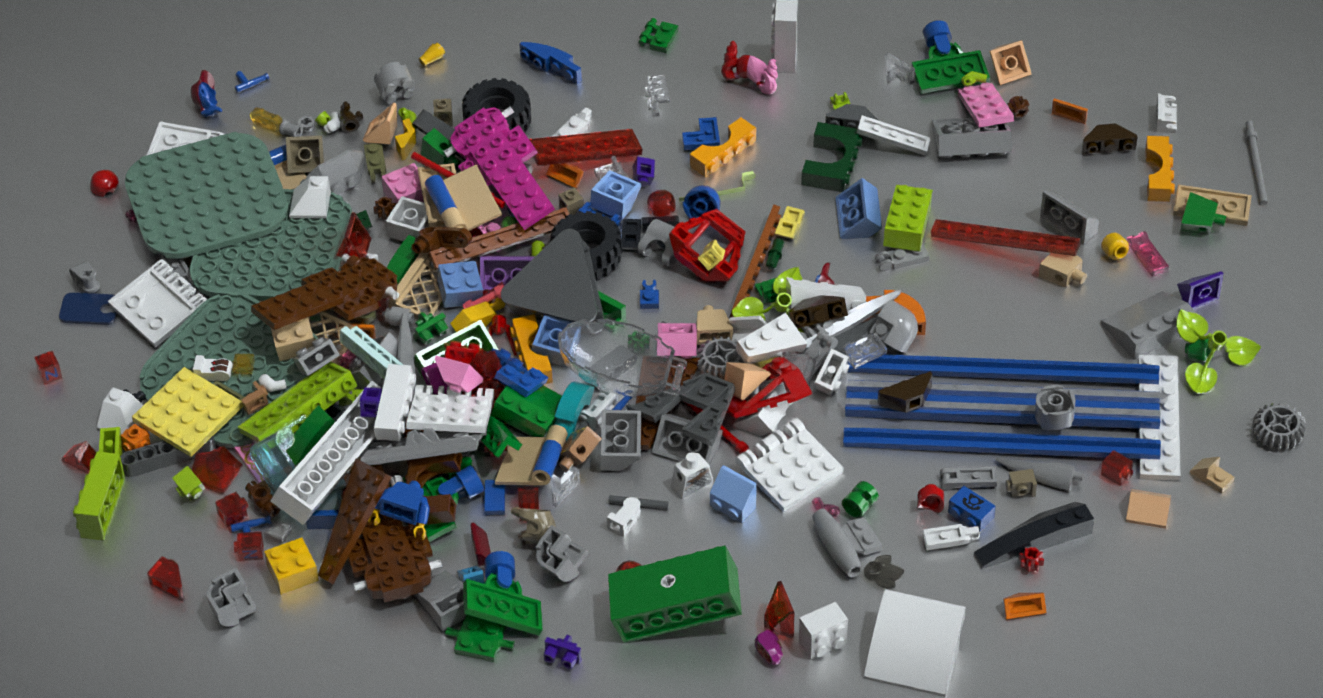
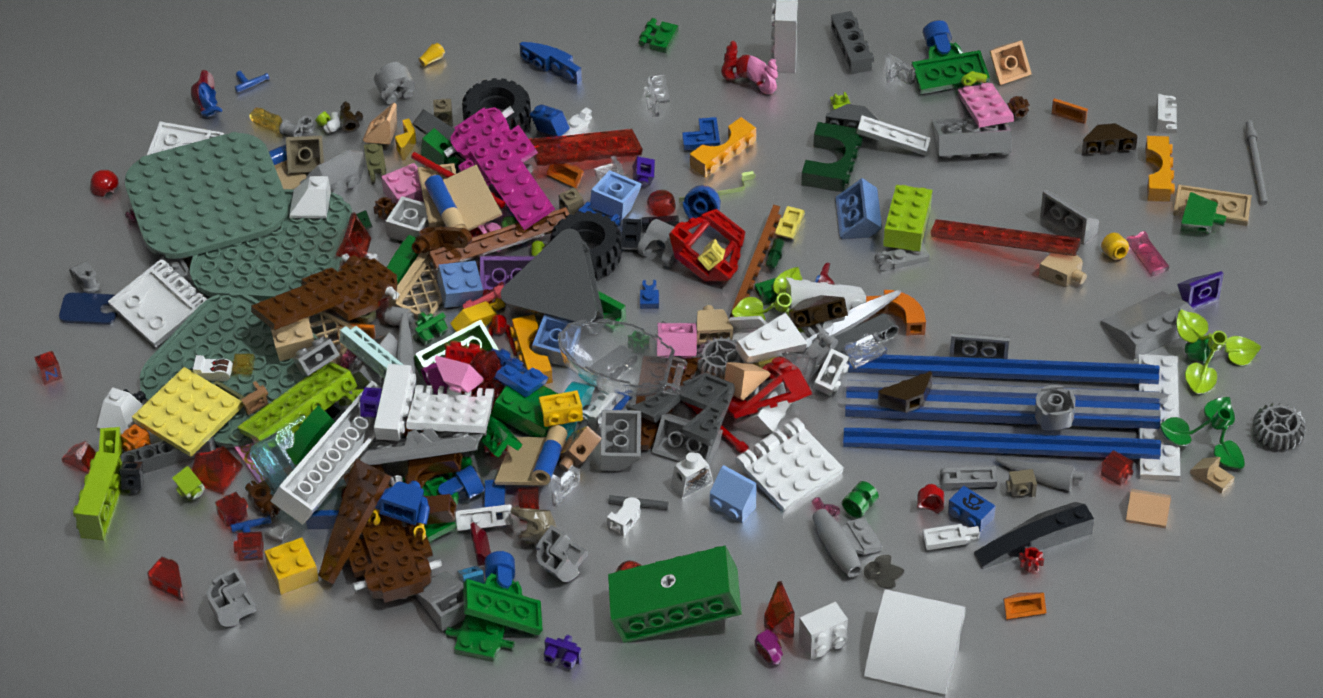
white arm [259,374,287,392] -> none
lime arm [398,108,417,130] -> none
light grey brick [870,300,918,353] -> none
none -> black brick [119,462,144,494]
none -> white plate [456,505,514,532]
none -> blue brick [530,104,570,137]
none -> yellow bracket [539,391,583,427]
none -> dark grey brick [831,11,874,75]
none -> light grey slope [950,332,1010,359]
none -> green plant [1160,397,1245,469]

